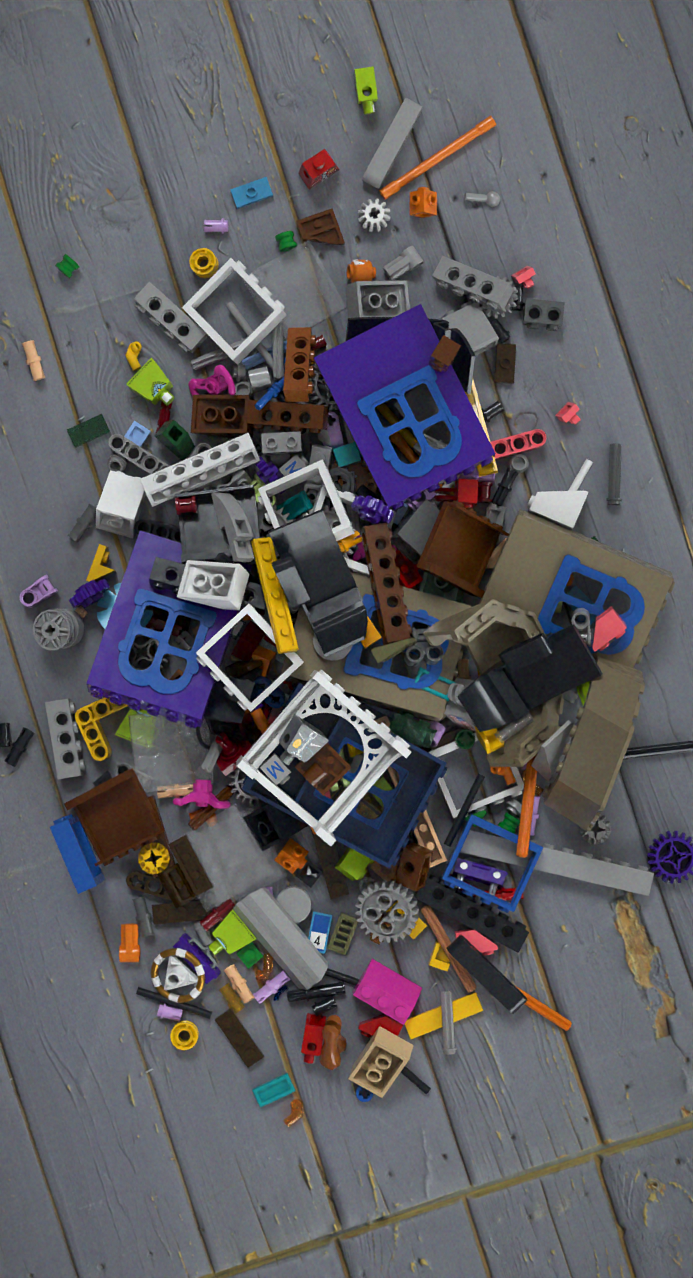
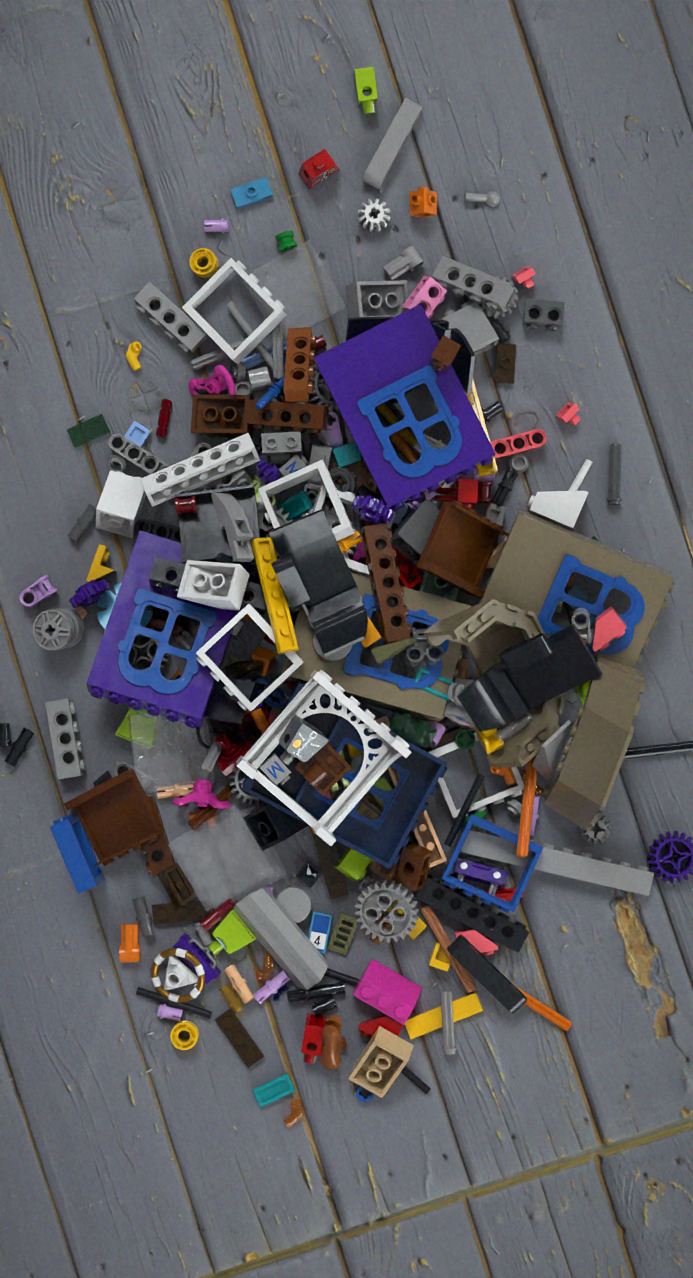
light nougat pin [22,340,45,381] -> none
green wheel [55,254,79,279] -> none
yellow beam [75,697,129,761] -> none
lime torso [126,358,175,405] -> none
dark brown beam [126,871,171,900] -> none
yellow gear [138,843,170,874] -> none
dark green slope [155,420,195,461] -> none
dark brown plate [168,835,214,896] -> none
dark red slope [232,621,266,661] -> none
green plate [236,942,264,969] -> none
orange brick [274,838,309,874] -> none
reddish brown wing [296,208,345,245] -> none
orange head [346,259,376,283] -> none
orange piece [379,116,496,200] -> none
green wheel [498,812,520,834] -> none
black pin [511,285,525,311] -> none
none -> bright pink brick [401,276,447,319]

